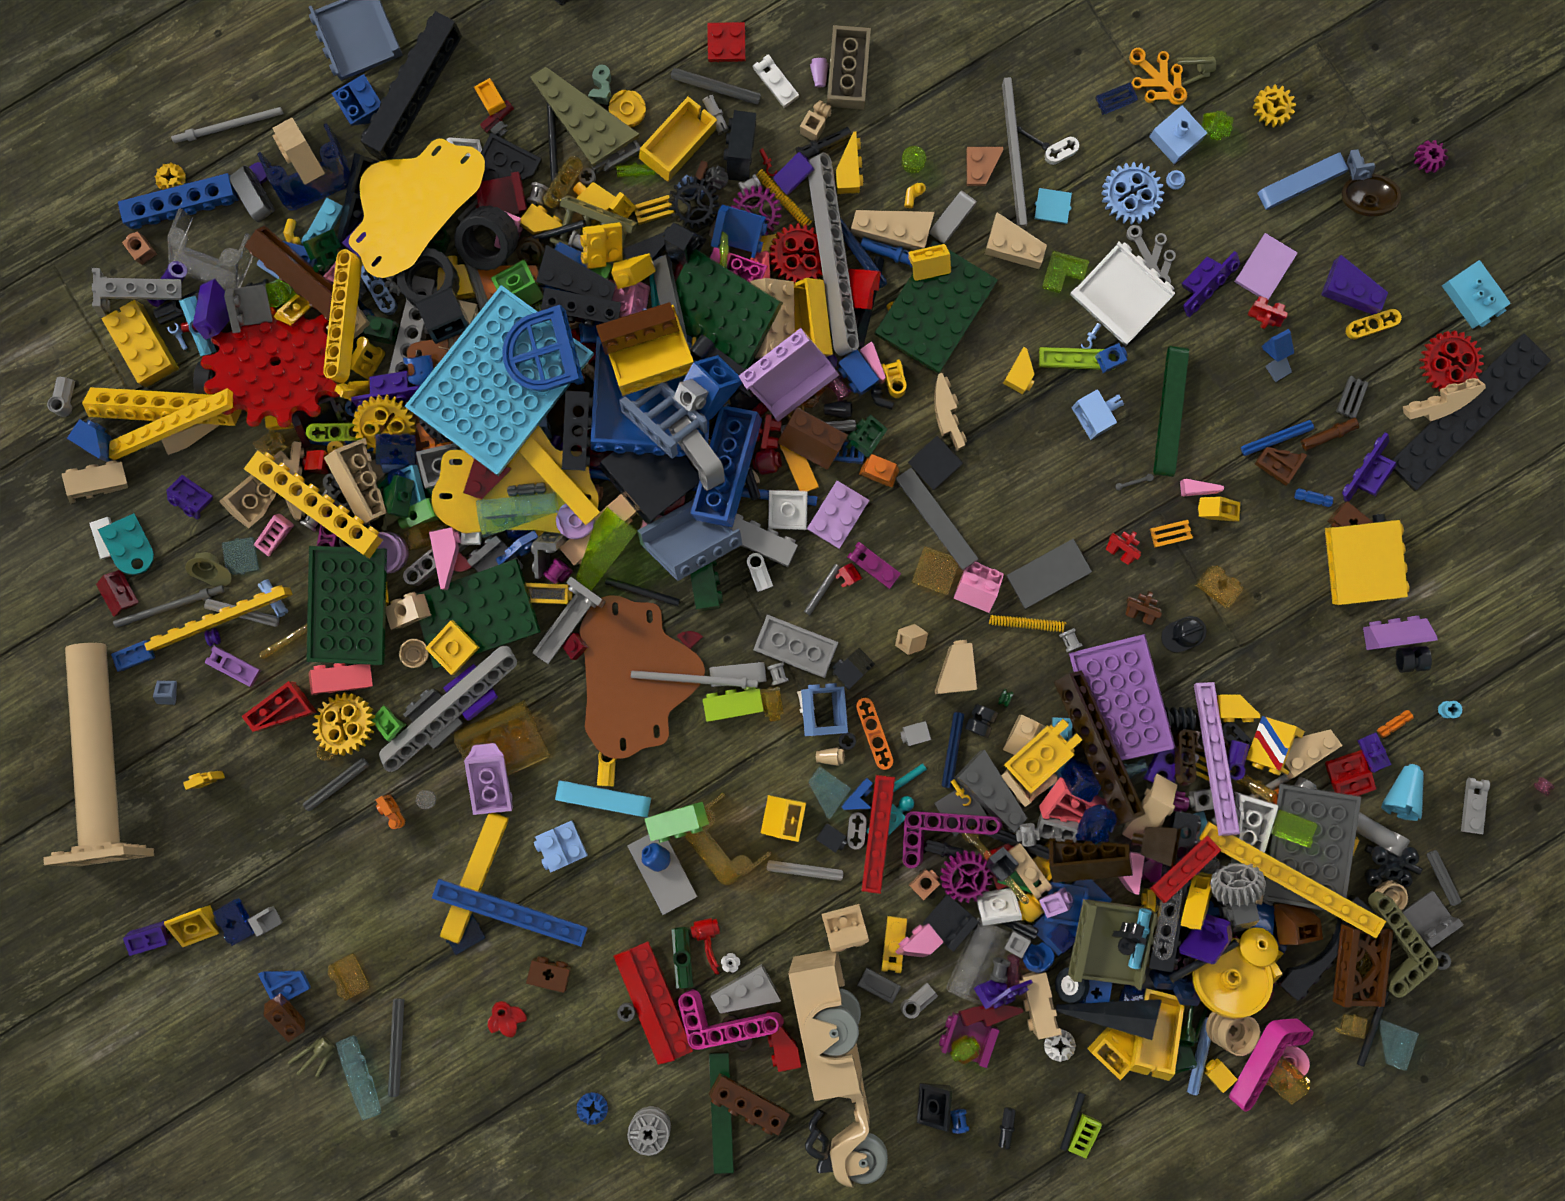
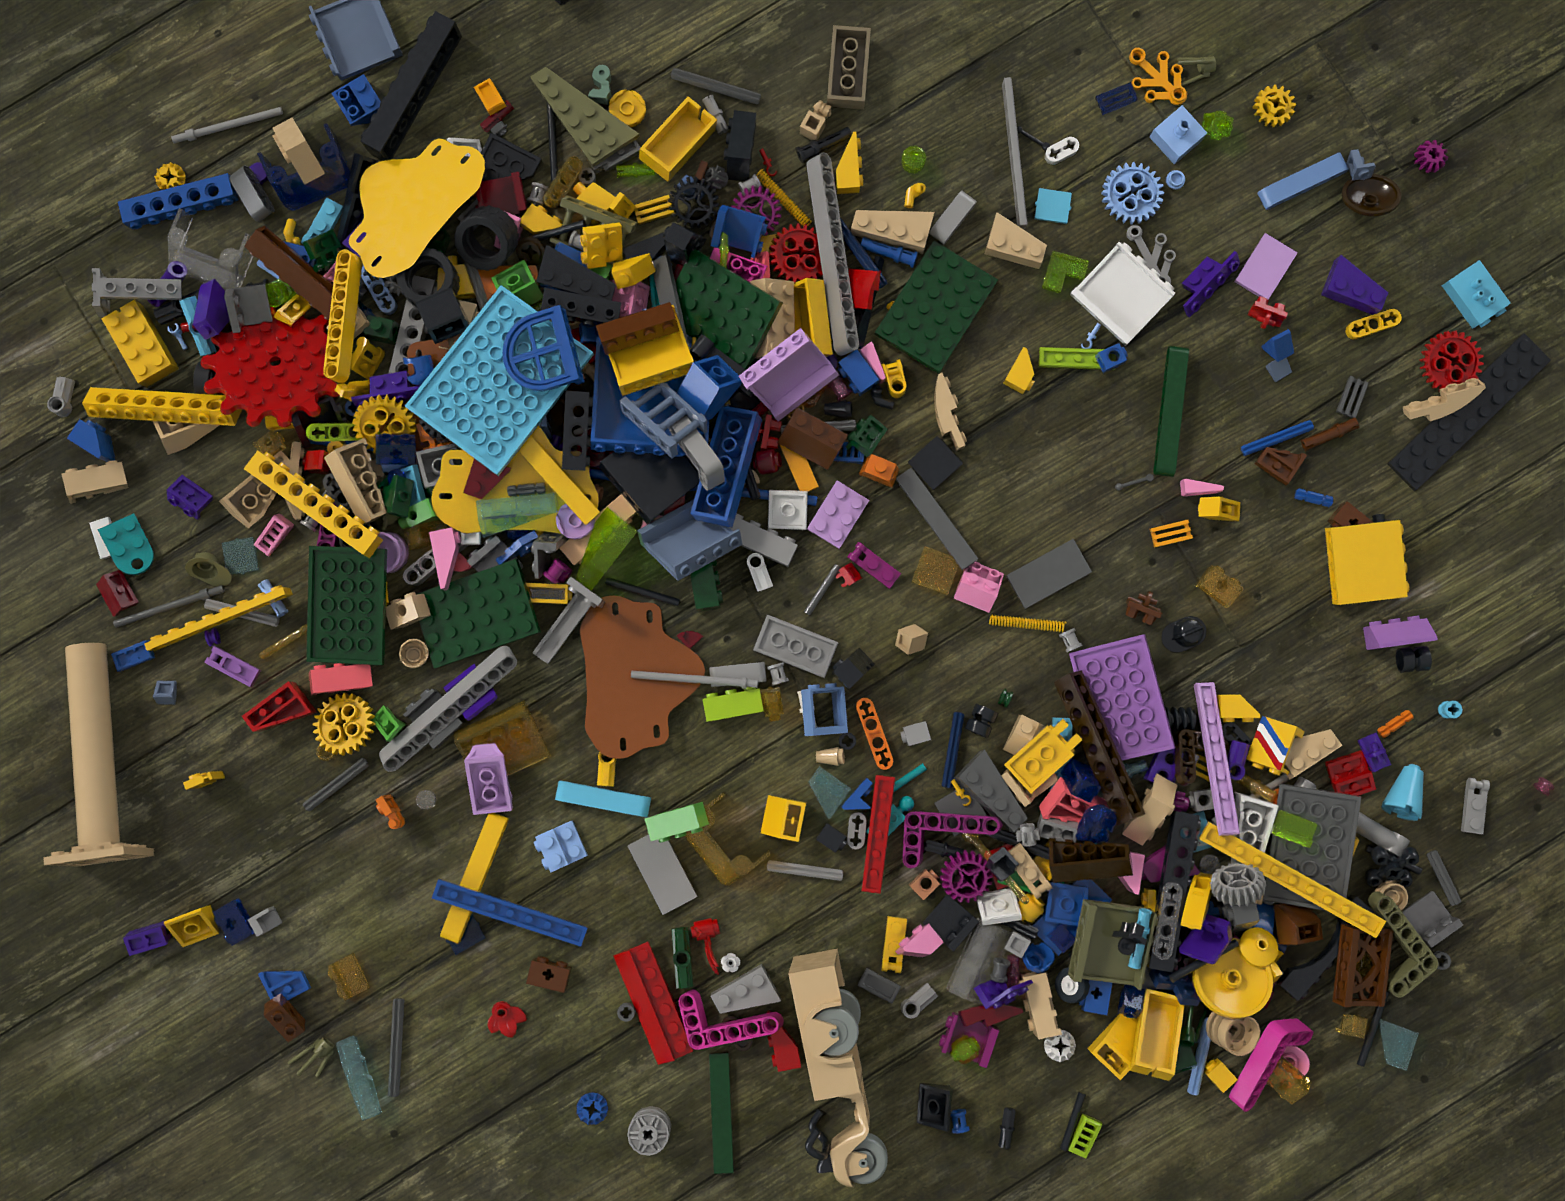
yellow plate [109,388,233,460] -> none
nougat brick [122,231,157,265] -> none
yellow plate [425,620,480,675] -> none
dark red plate [562,633,588,660] -> none
blue head [641,843,671,872] -> none
light grey brick [673,379,709,412] -> none
red plate [707,22,746,62] -> none
reddish brown brick [709,1073,790,1136] -> none
white plate [753,55,799,108] -> none
dark purple slope [773,152,814,195] -> none
lavender cone [810,58,829,87] -> none
tan bracket [822,904,869,952] -> none
yellow panel [908,244,951,281] -> none
tan slope [935,640,977,694] -> none
nougat wing [966,147,1003,186] -> none
lavender bracket [1039,887,1073,918] -> none
black wedge [1055,999,1162,1040] -> none
light blue brick [1072,389,1124,440] -> none
red hips [1106,531,1141,565] -> none
dark brown torso [1132,827,1181,866] -> none
red plate [1150,835,1221,903] -> none
dark purple bracket [1342,432,1396,502] -> none

